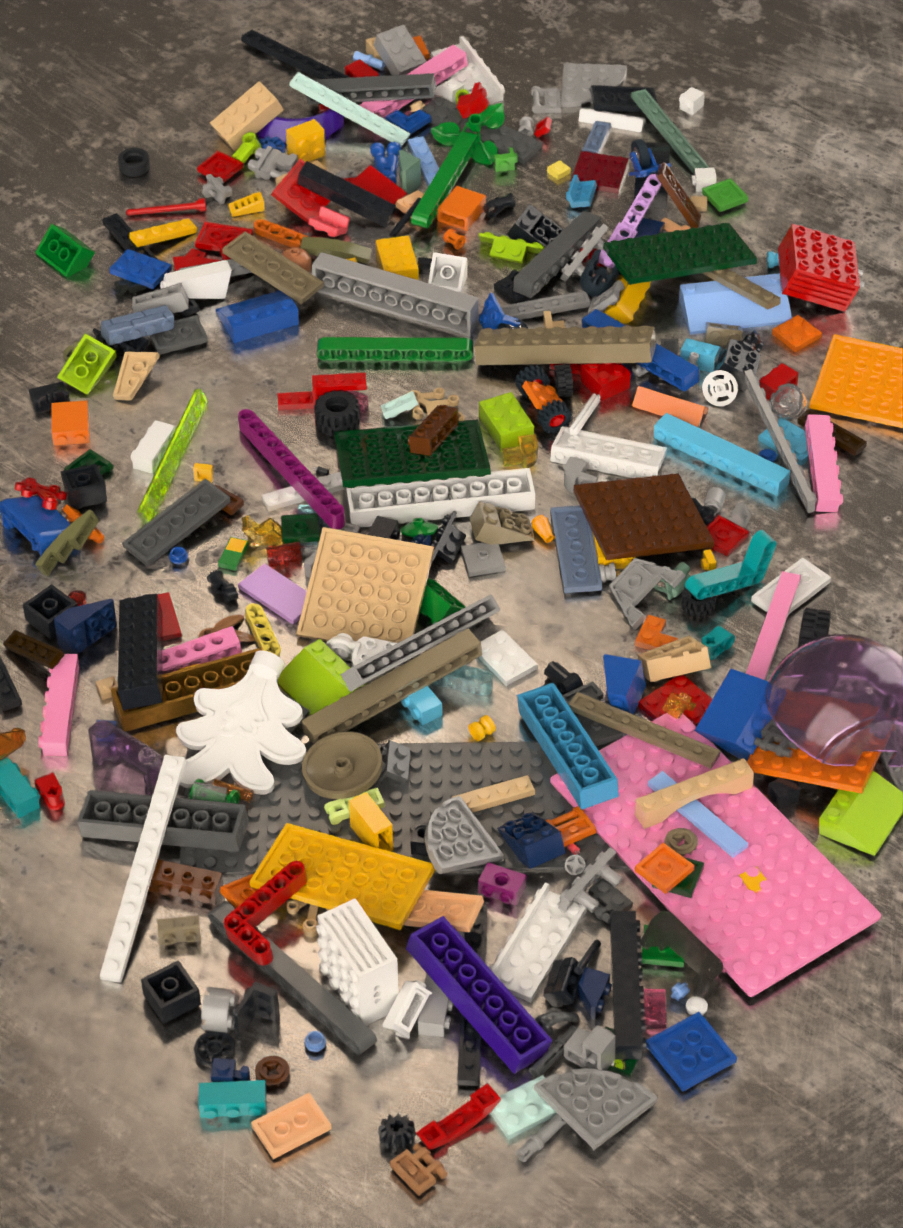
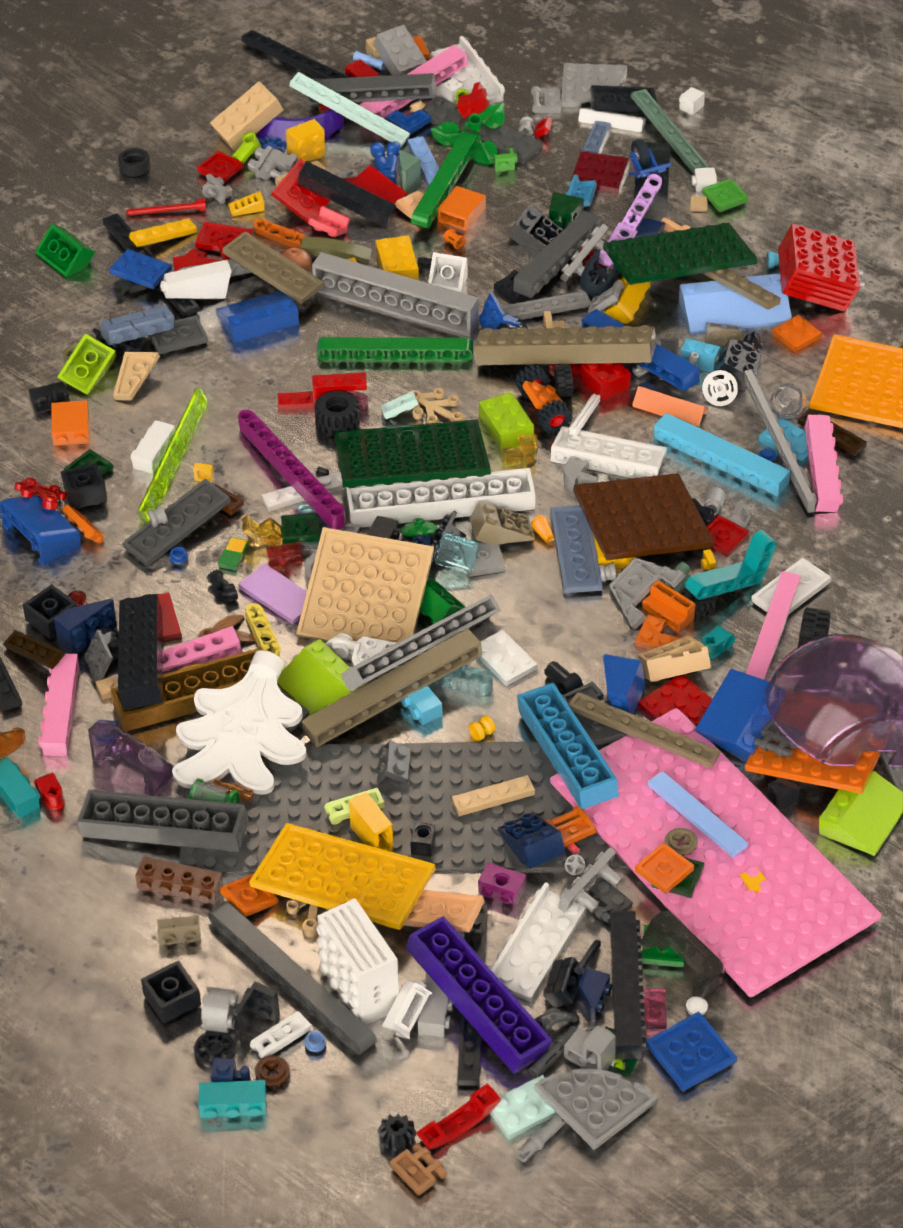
olive slope [35,510,99,576] -> none
white plate [100,755,186,983] -> none
light grey brick [132,283,189,313] -> none
red beam [223,861,308,966] -> none
light nougat plate [251,1093,331,1159] -> none
dark tan dish [302,732,383,799] -> none
black bar [389,197,421,238] -> none
reddish brown brick [408,405,458,456] -> none
light grey plate [425,796,504,874] -> none
lime bracket [478,232,544,264] -> none
black connector [483,193,516,218] -> none
light yellow plate [547,160,571,180] -> none
tan arch [635,758,754,829] -> none
reddish brown tile [656,162,701,228] -> none
clear yellow bracket [662,692,696,719] -> none
medium blue plate [670,982,690,1002] -> none
red brick [759,363,799,403] -> none
none -> dark grey plate [84,628,119,683]
none -> light grey wheel [147,506,168,528]
none -> white plate [249,1011,311,1059]
none -> clear light blue tile [435,531,479,575]
none -> dark green torso [549,192,584,228]
none -> orange piece [642,580,695,633]

